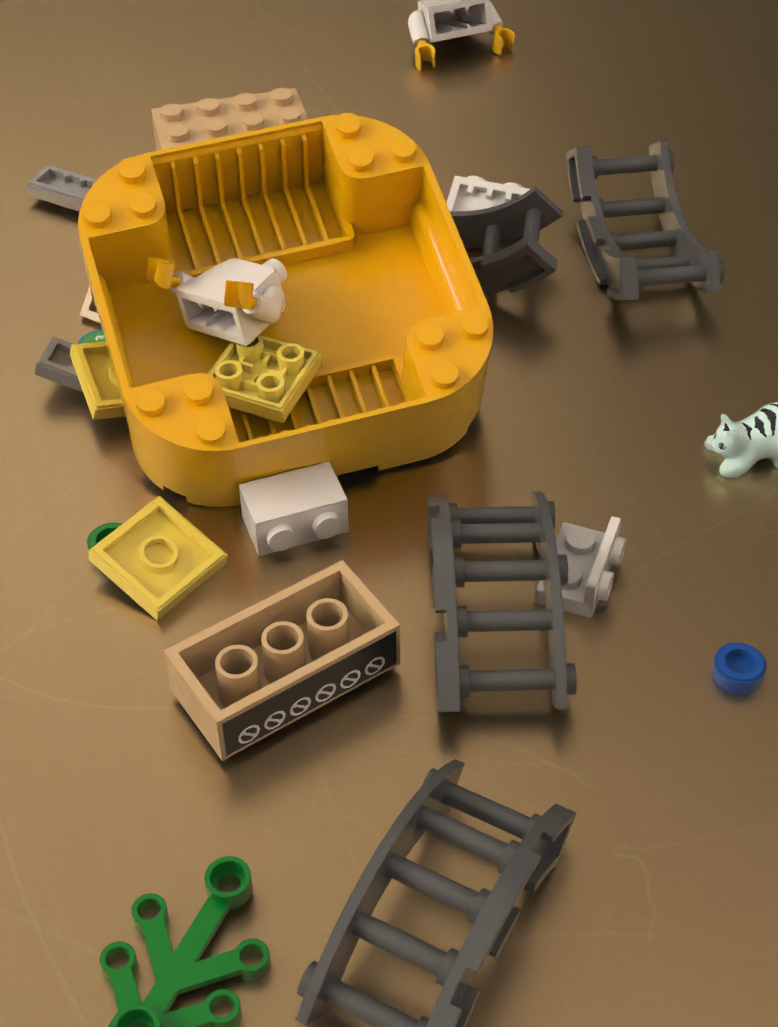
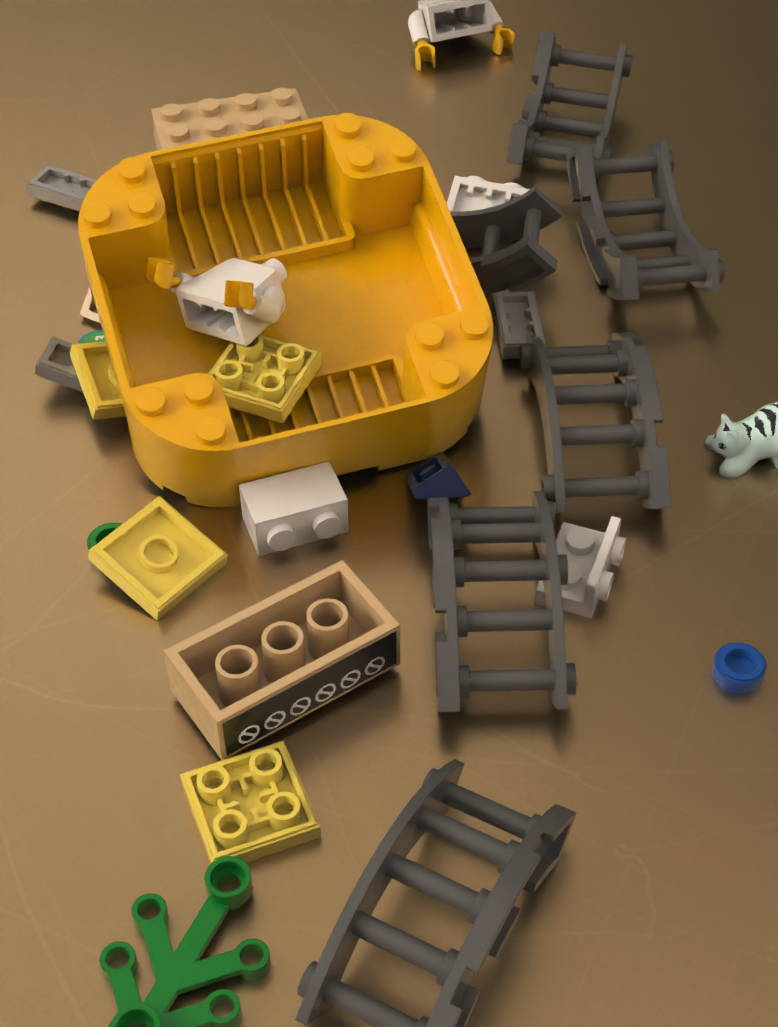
none -> light yellow tile [180,740,321,864]
none -> dark blue slope [405,452,471,499]
none -> light grey plate [493,291,546,359]
none -> dark grey fence [506,31,633,177]
none -> dark grey fence [520,332,671,513]

